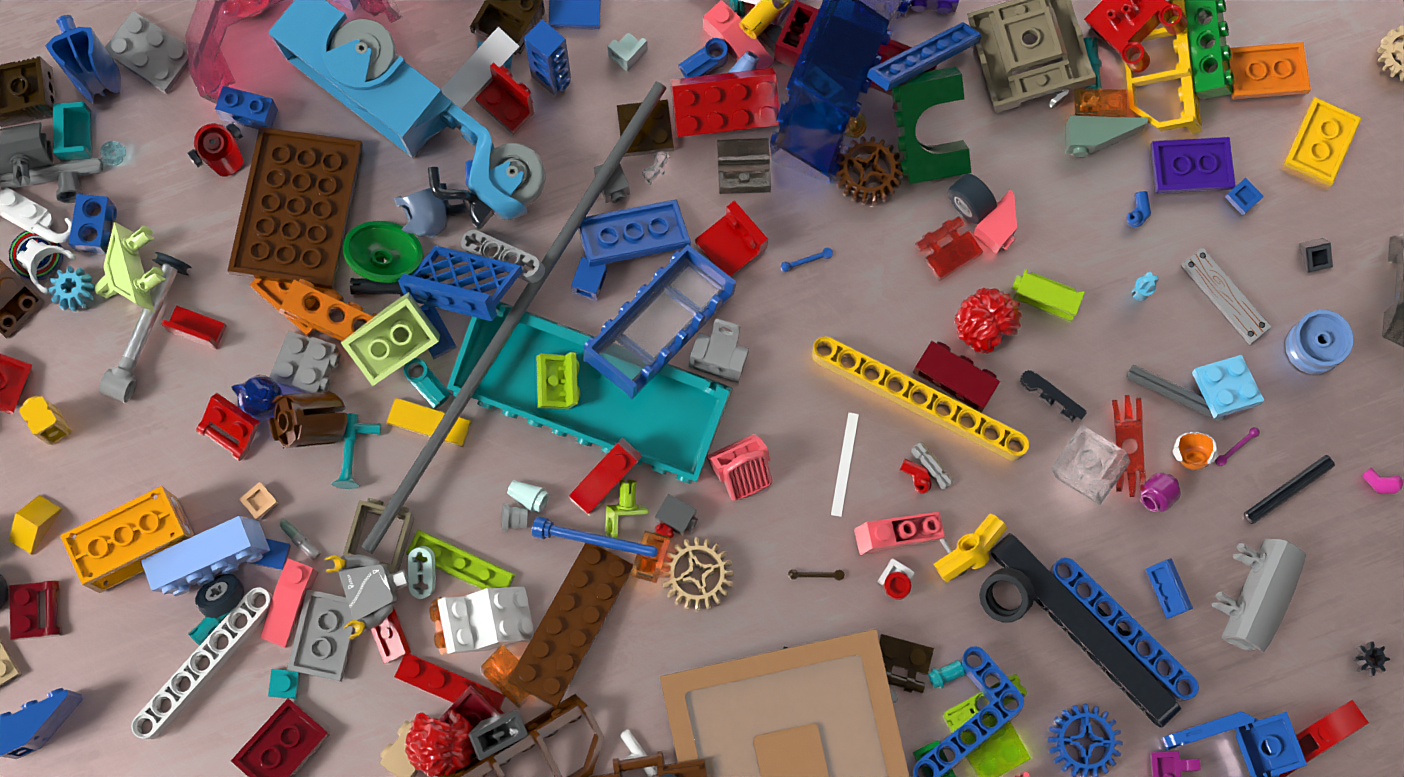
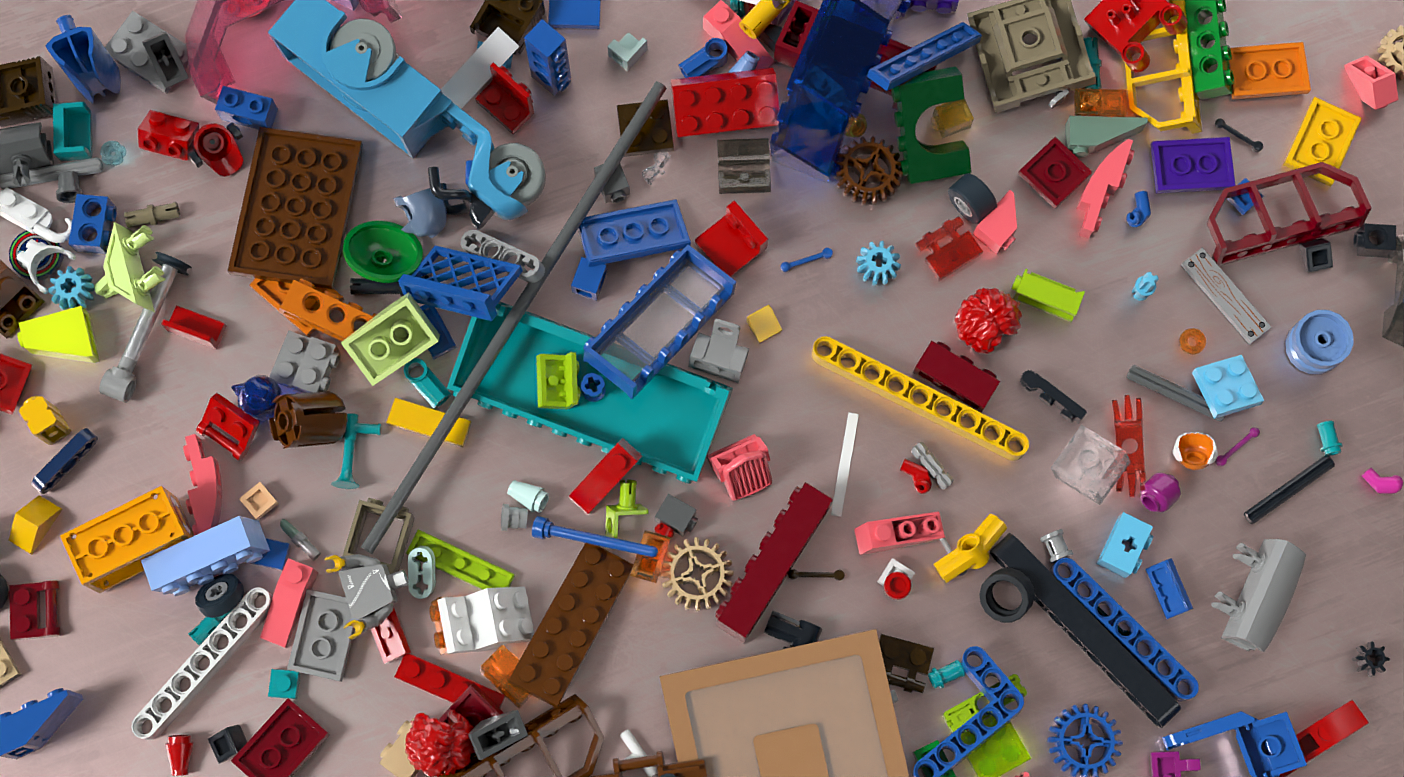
none -> neon yellow slope [17,306,100,363]
none -> dark blue beam [31,428,98,494]
none -> dark tan pin [124,202,180,228]
none -> red bracket [137,110,199,161]
none -> dark grey slope [142,31,189,88]
none -> red cone [165,735,193,776]
none -> coral slope [183,434,222,536]
none -> black slope [208,725,247,764]
none -> blue bush [581,373,606,402]
none -> dark red brick [715,482,833,644]
none -> yellow slope [746,305,782,344]
none -> black piece [764,611,822,647]
none -> medium azure gear [856,241,901,286]
none -> clear yellow brick [931,98,974,138]
none -> dark red plate [1018,137,1092,209]
none -> light grey bush [1040,529,1073,563]
none -> coral slope [1076,139,1134,239]
none -> medium azure brick [1096,512,1153,578]
none -> clear orange plate [1179,328,1206,355]
none -> dark red plate [1207,162,1372,266]
none -> black hinge [1215,118,1263,152]
none -> teal pin [1316,421,1343,456]
none -> coral slope [1344,55,1398,110]
none -> black brick [1353,223,1396,258]

